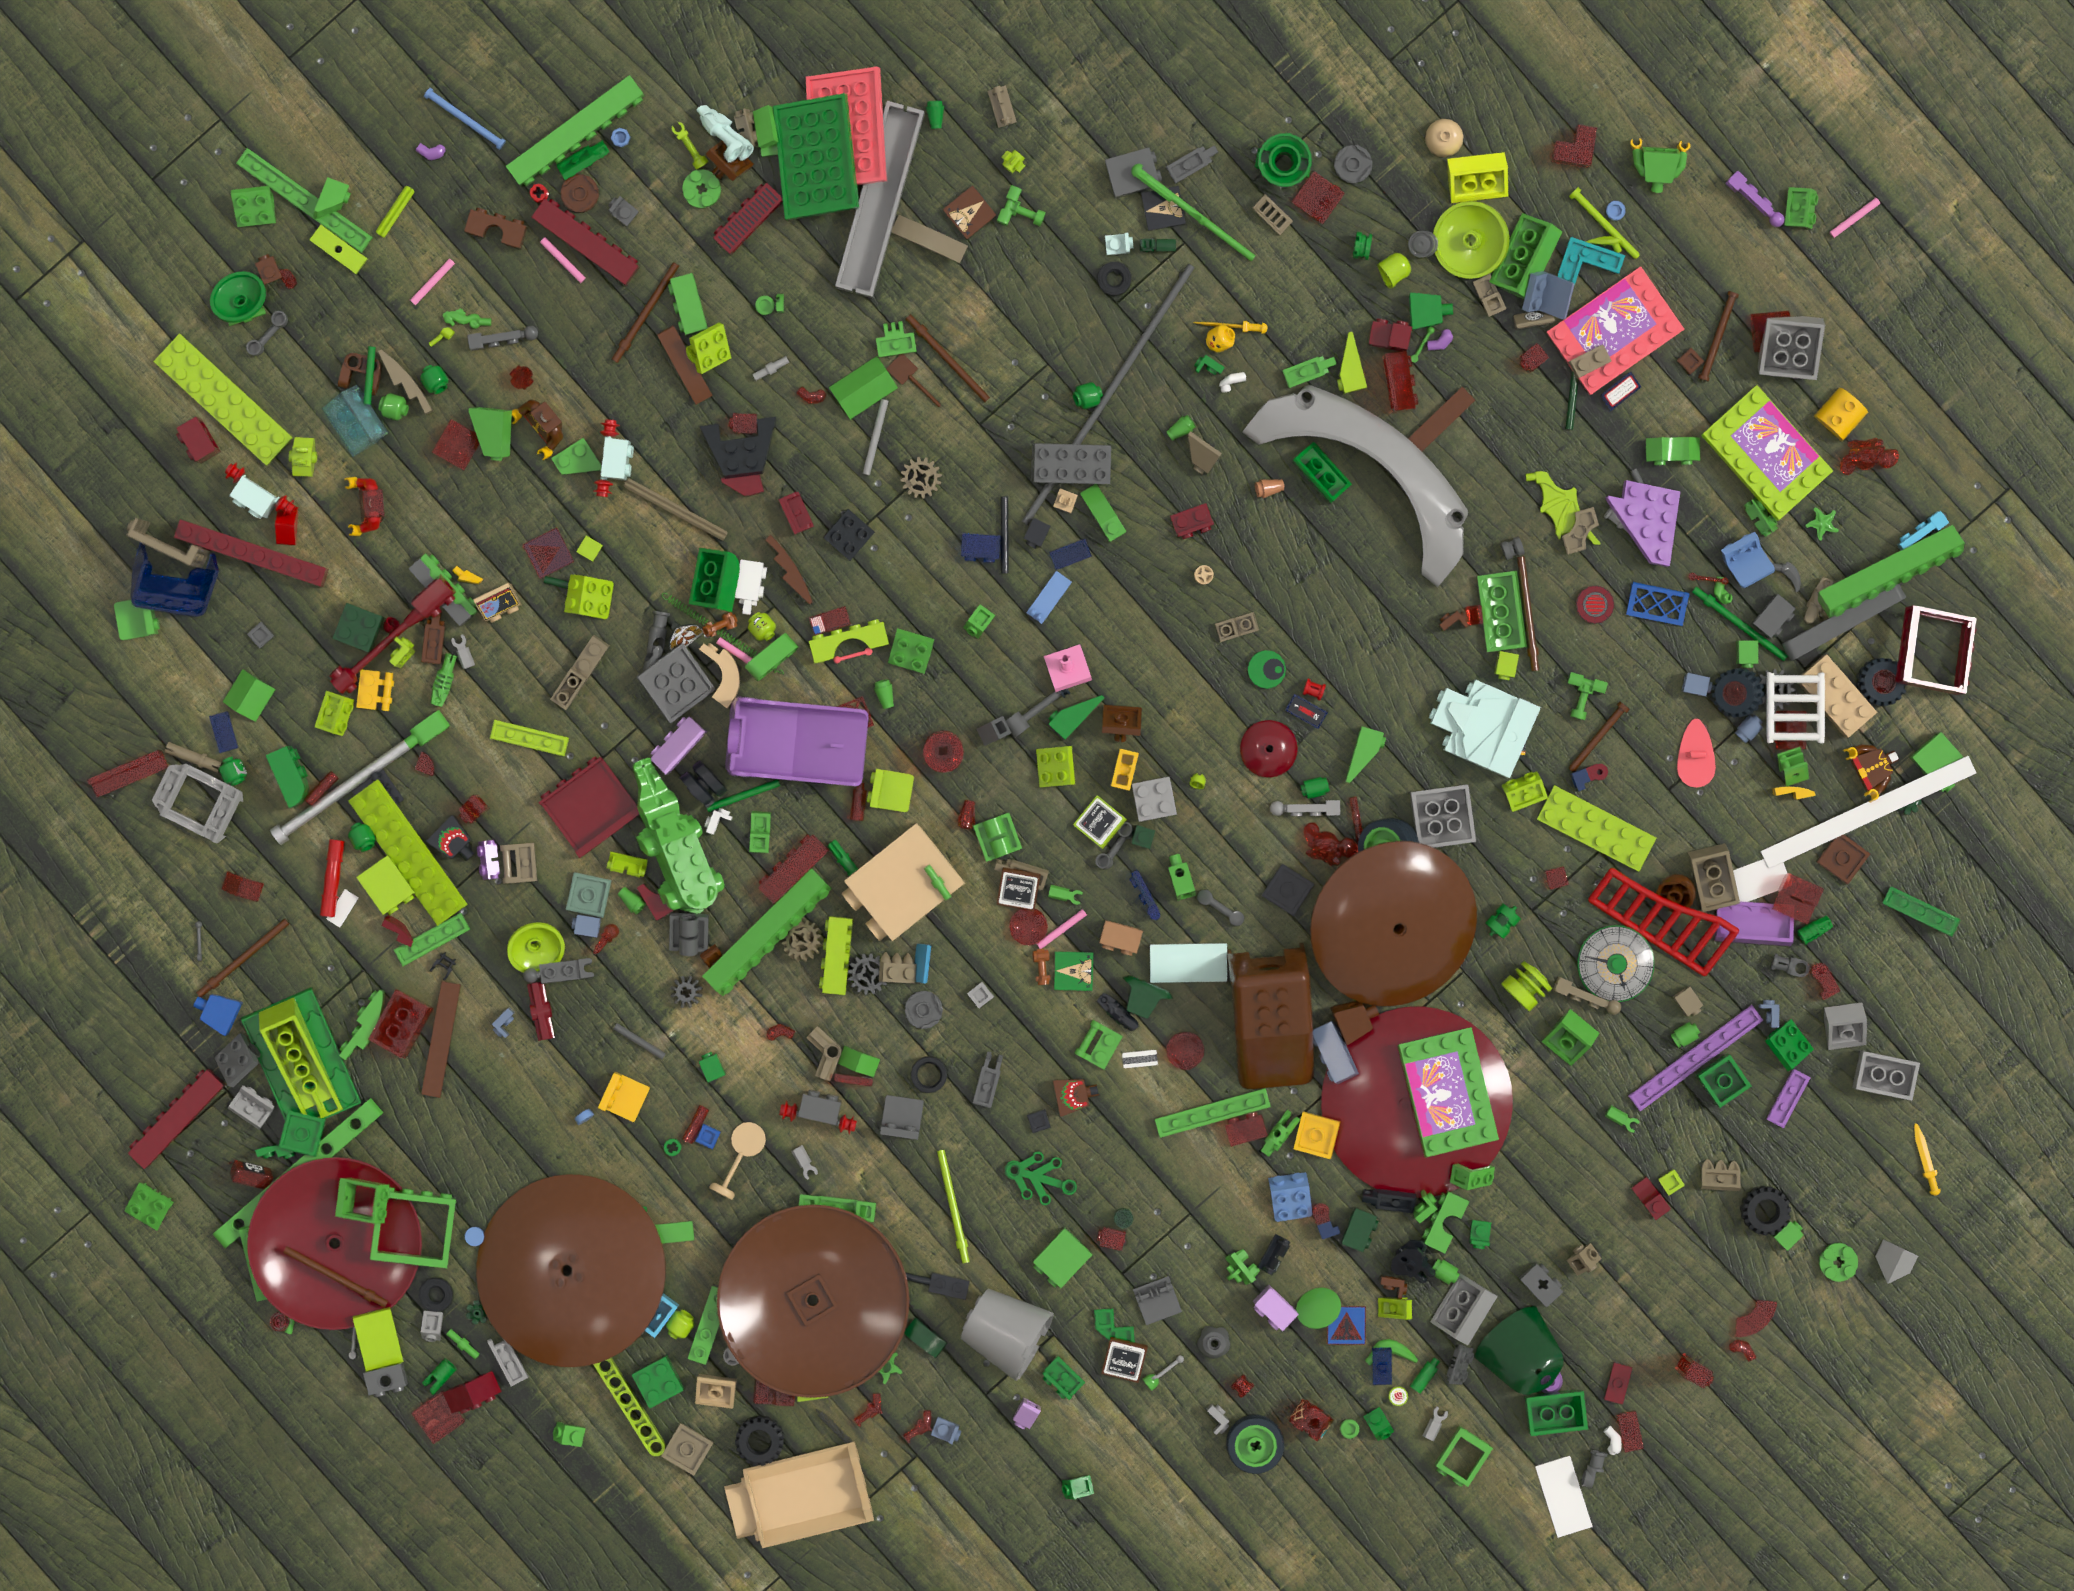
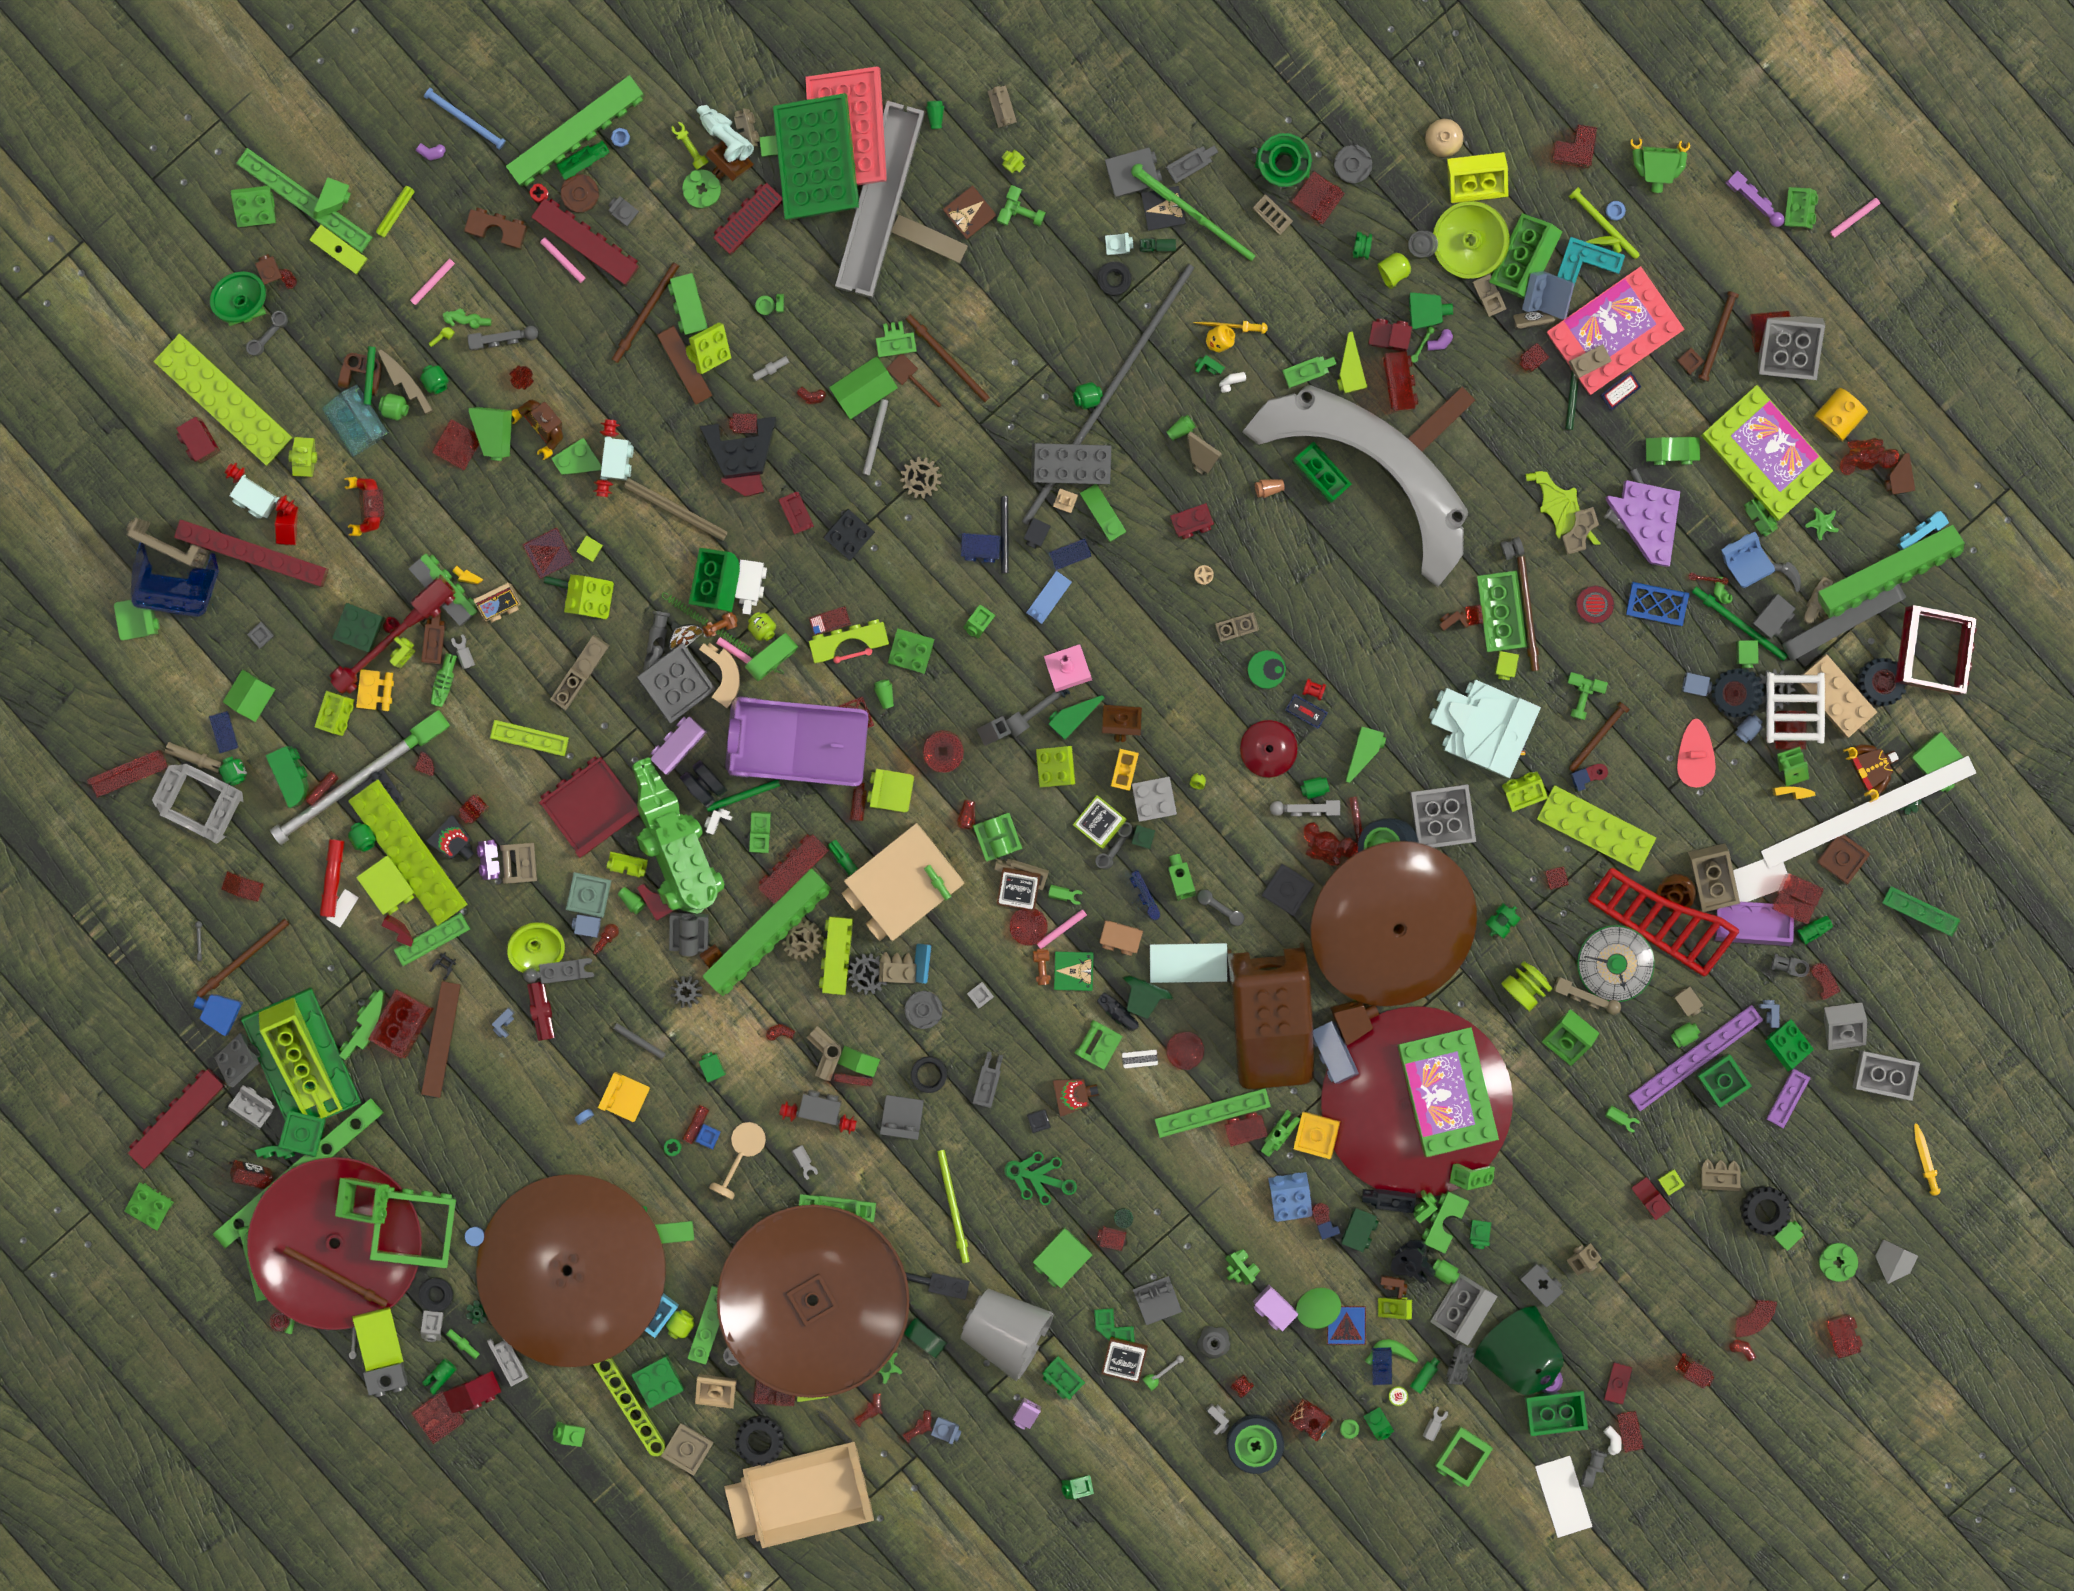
bright green tile [753,105,778,148] -> none
reddish brown slope [766,534,813,605] -> none
black hinge [1257,1234,1290,1275] -> none
none -> clear red brick [1826,1314,1863,1358]
none -> reddish brown slope [1885,453,1916,495]

